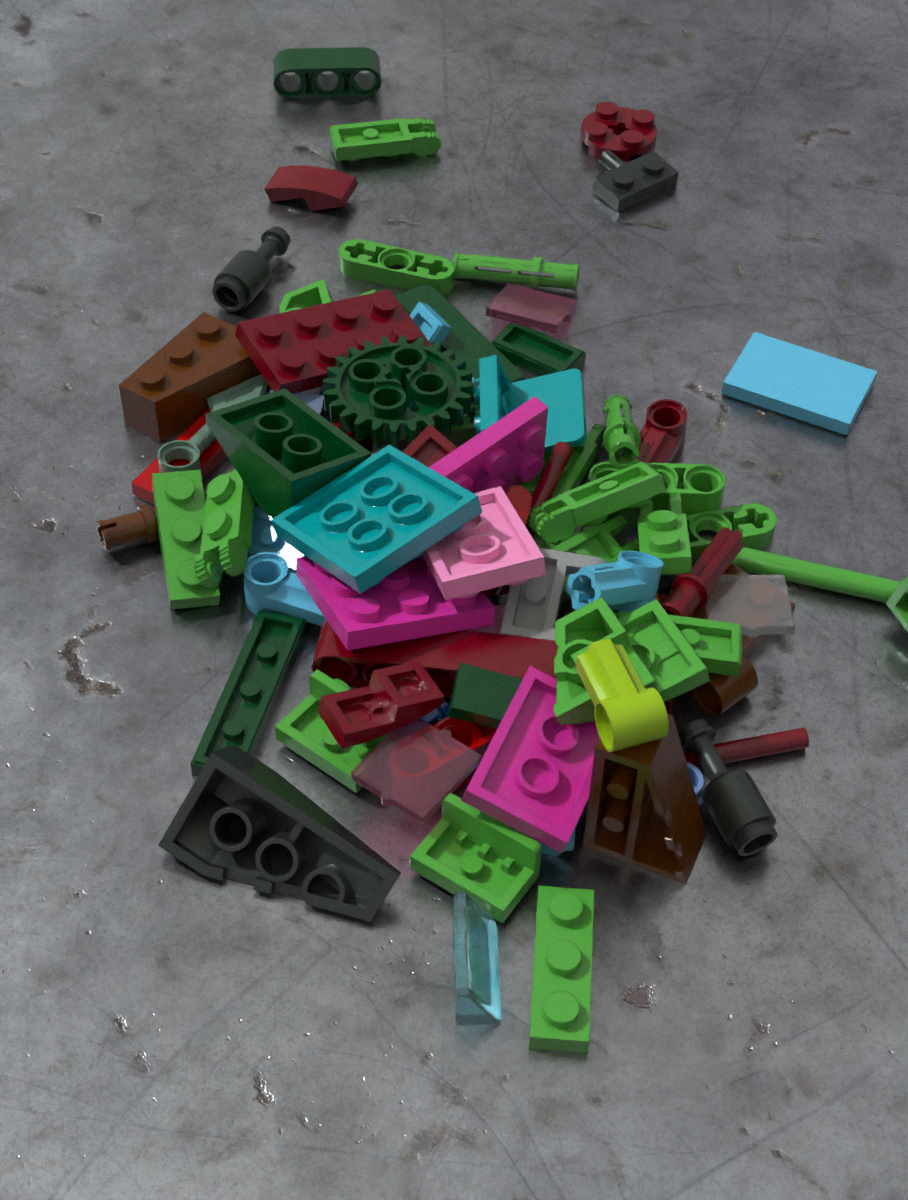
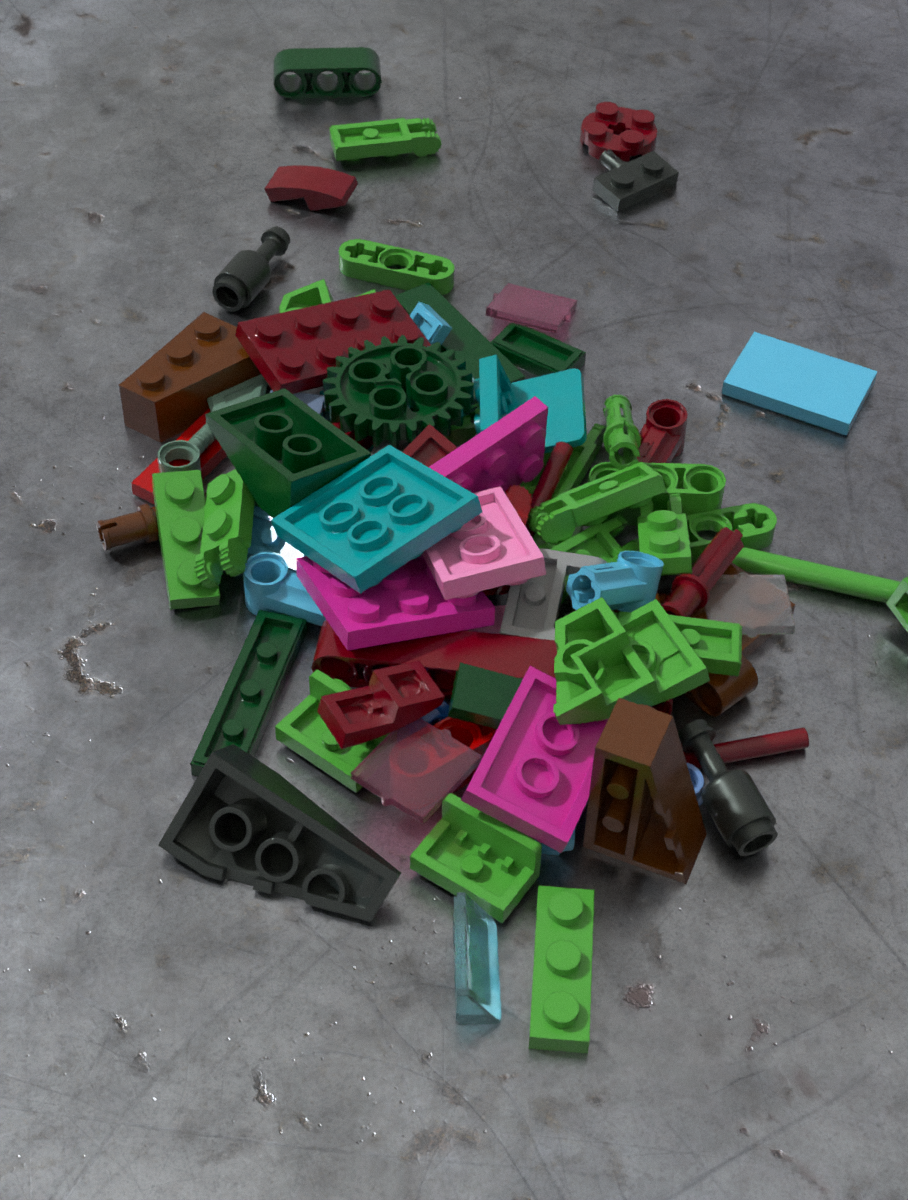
bright green pin [453,252,580,291] -> none
lime piece [576,639,669,753] -> none

